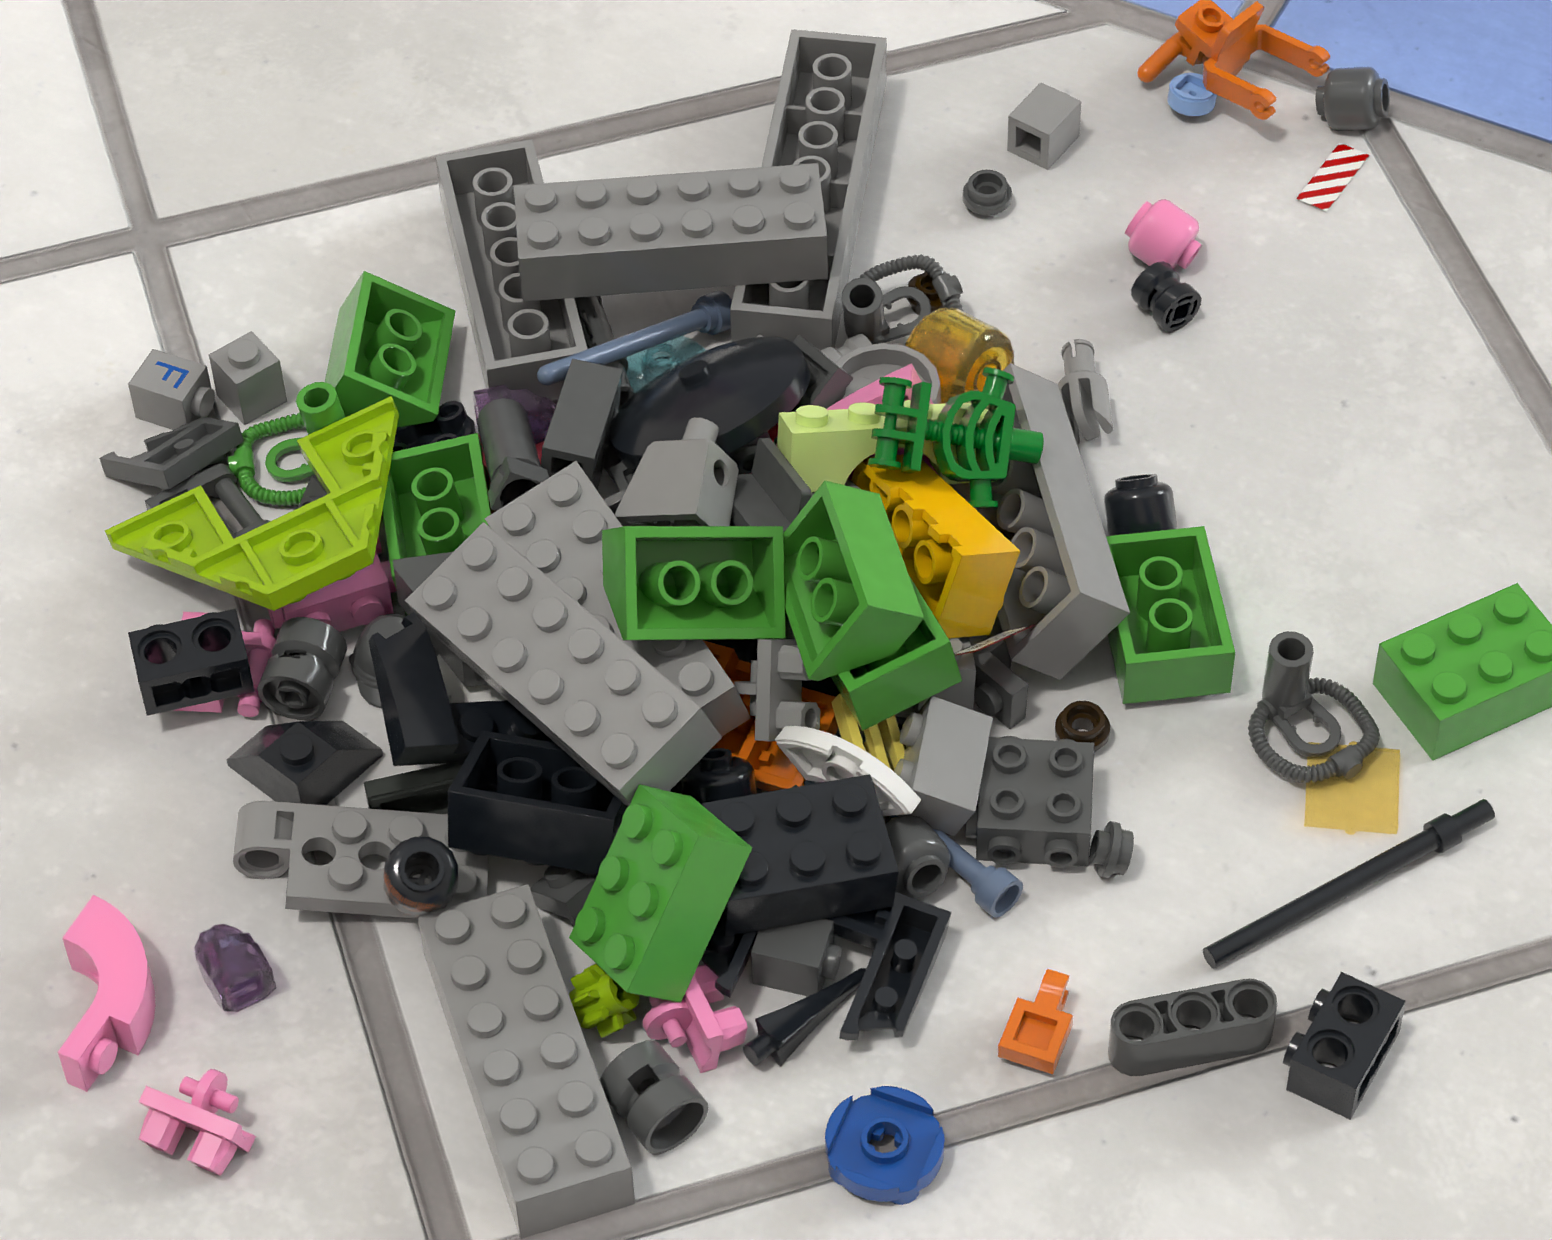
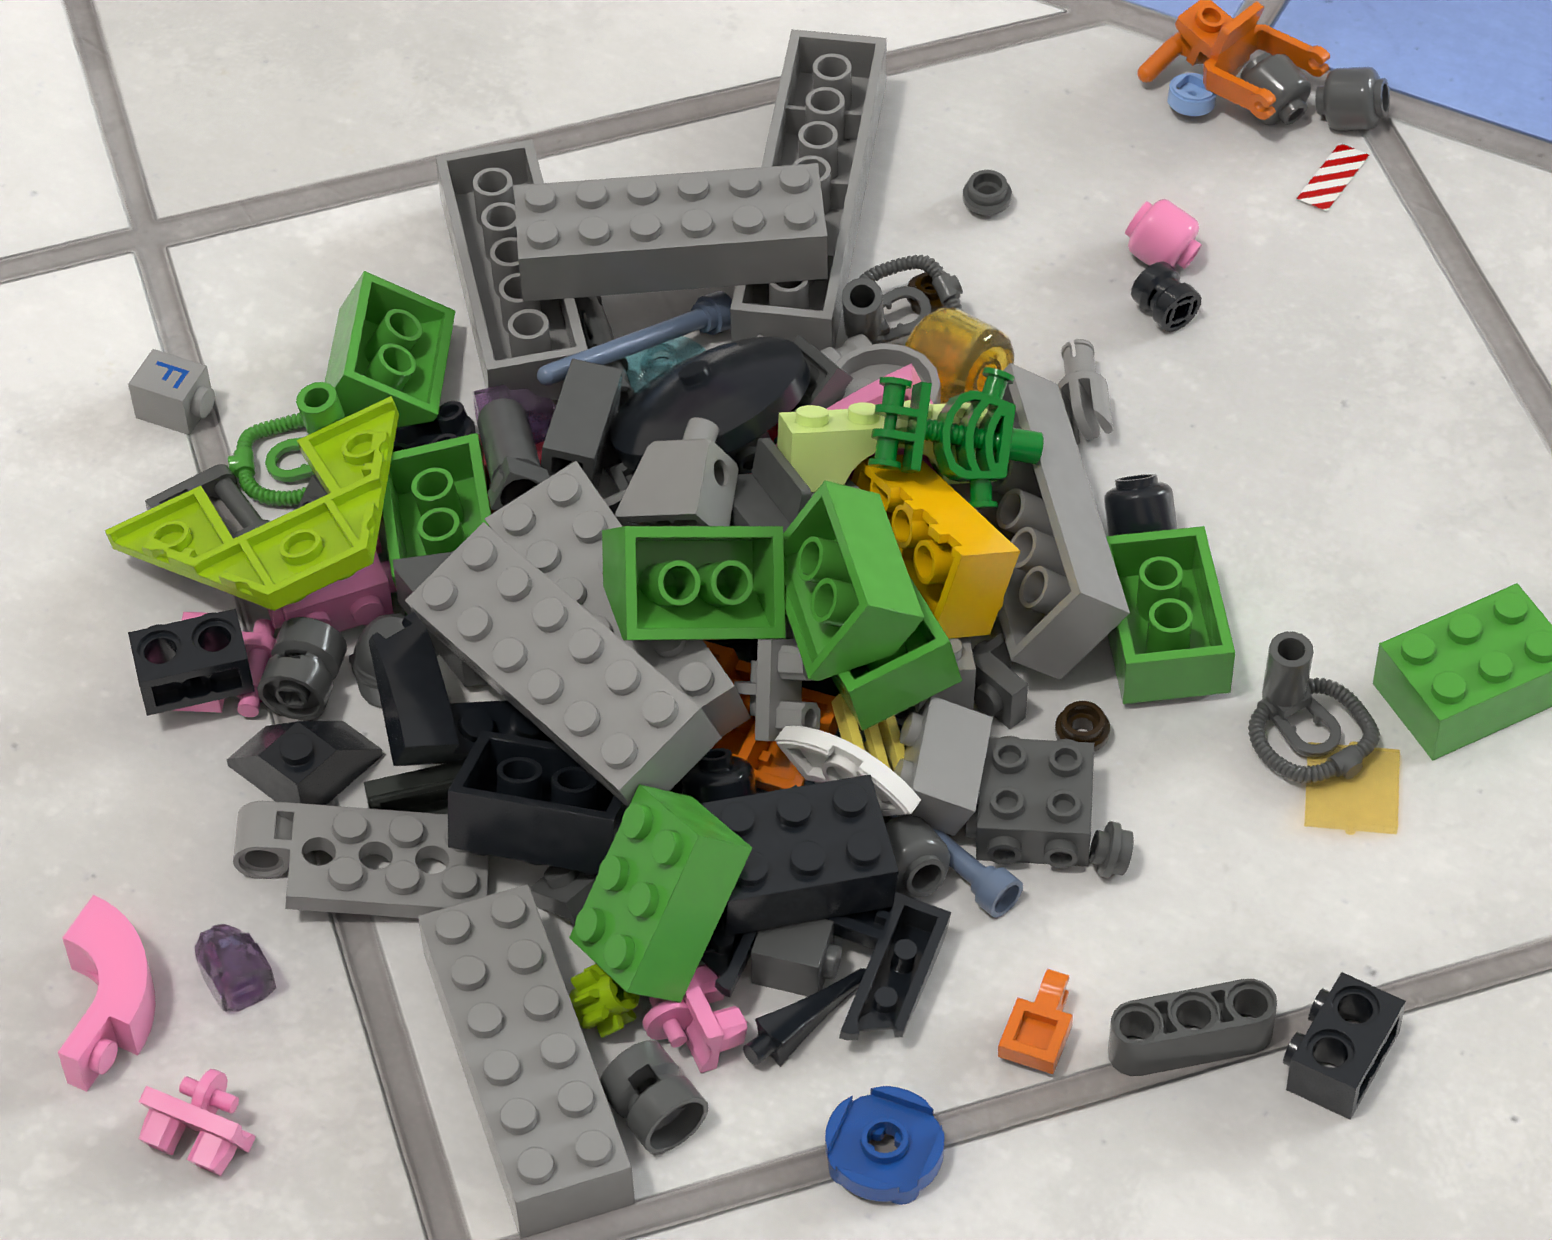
dark grey wing [99,417,244,491] -> none
light grey brick [209,331,287,425] -> none
black head [384,837,458,917] -> none
sticker [954,624,1035,656] -> none
light grey brick [1007,82,1081,170] -> none
black bar [1203,799,1495,969] -> none
none -> dark grey head [1240,53,1311,125]

